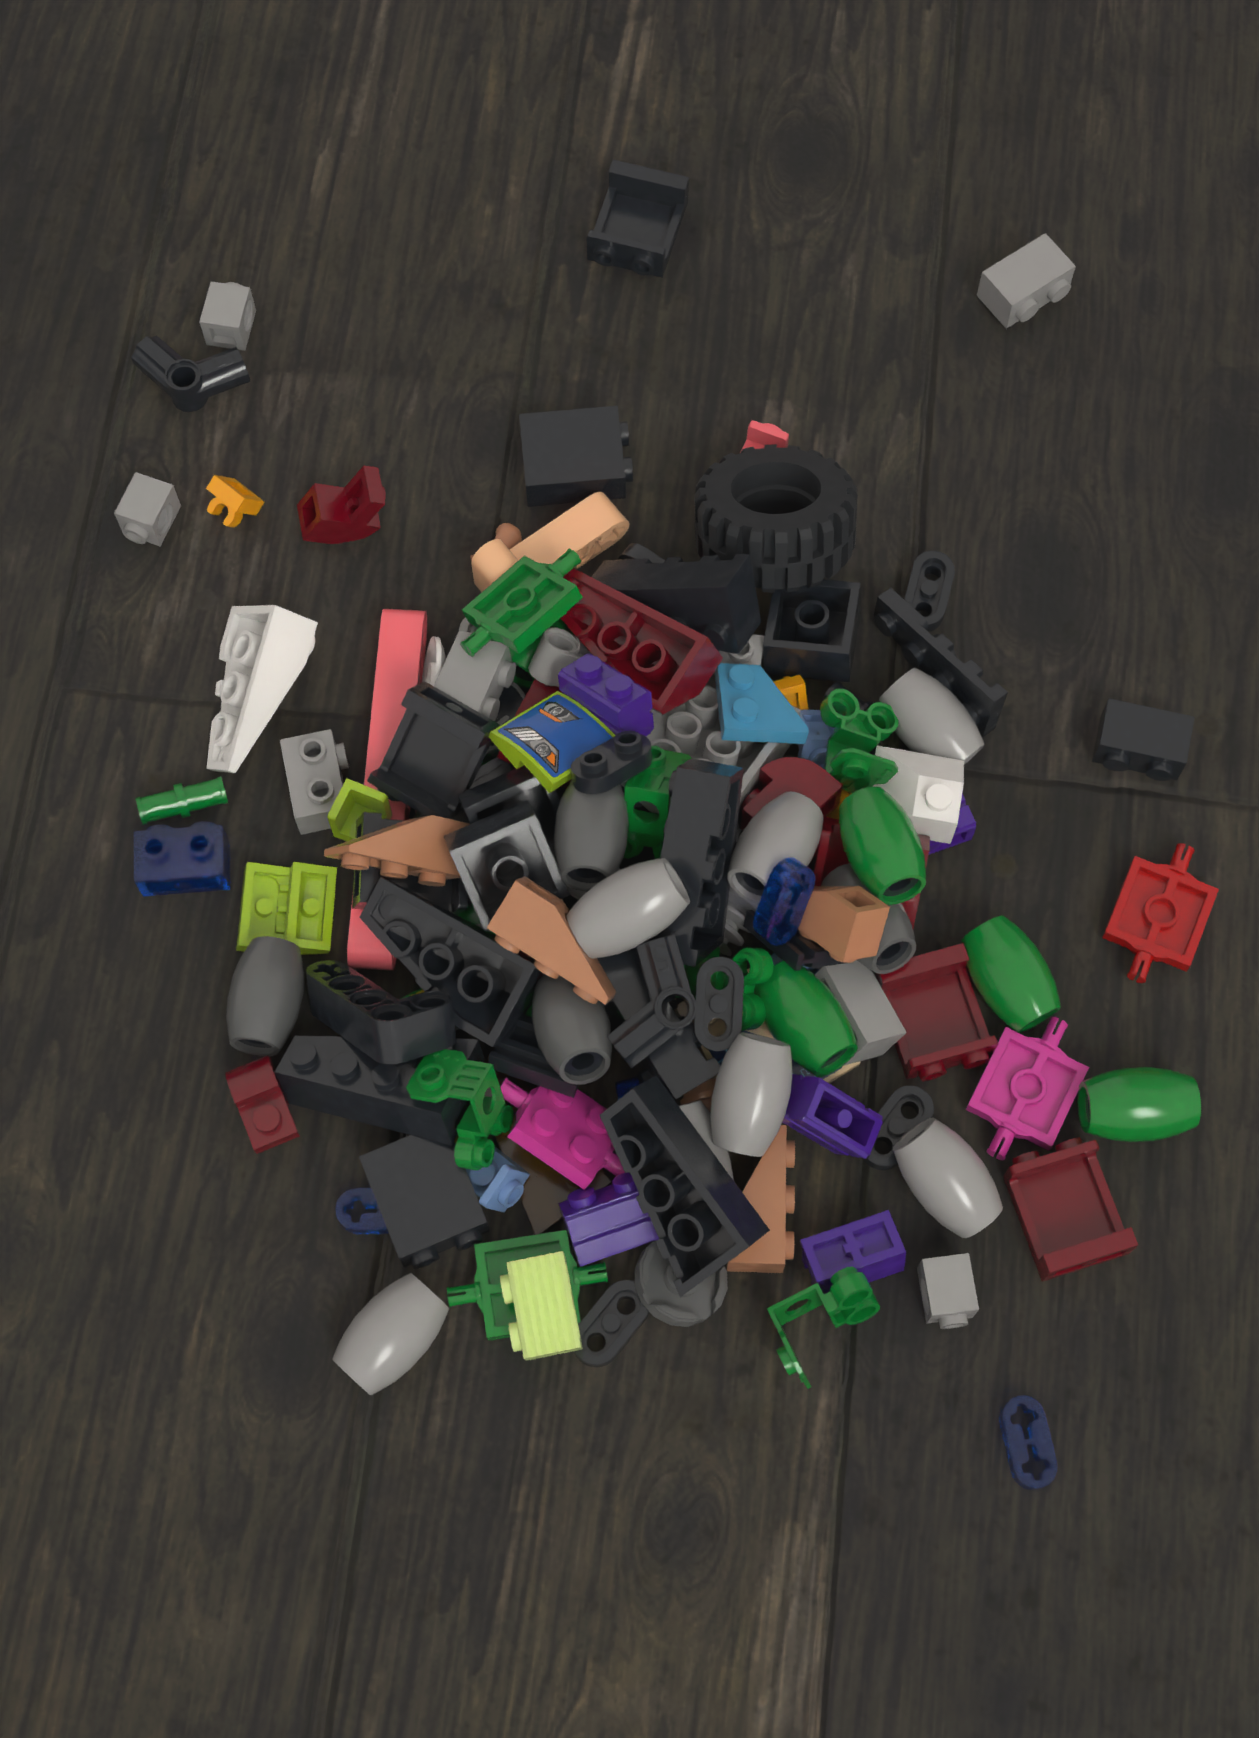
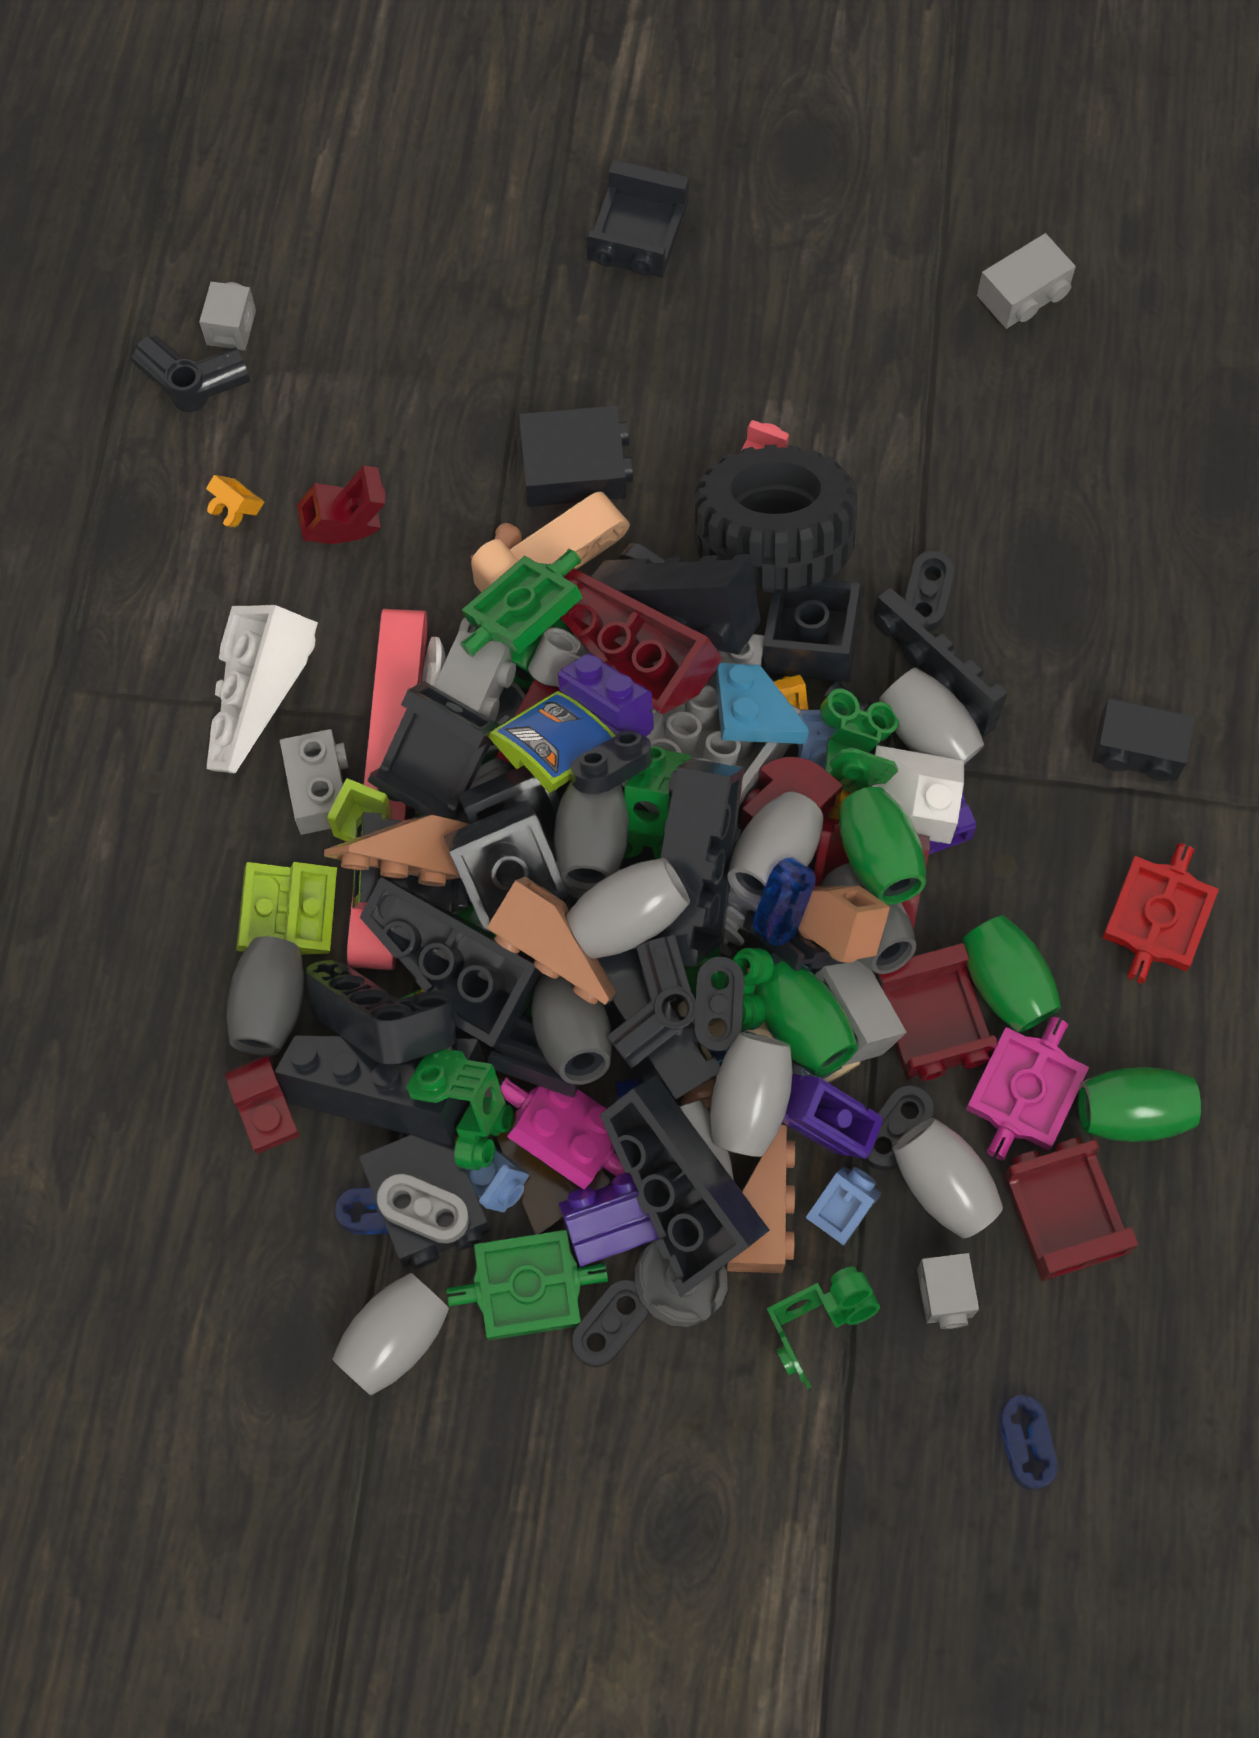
light grey brick [114,472,181,546] -> none
clear blue brick [134,821,231,896] -> none
green pin [135,776,228,825] -> none
yellowish green brick [500,1251,583,1361] -> none
dark purple hinge [800,1210,906,1294] -> none
none -> light grey plate [377,1174,469,1243]
none -> medium blue bracket [806,1167,882,1245]

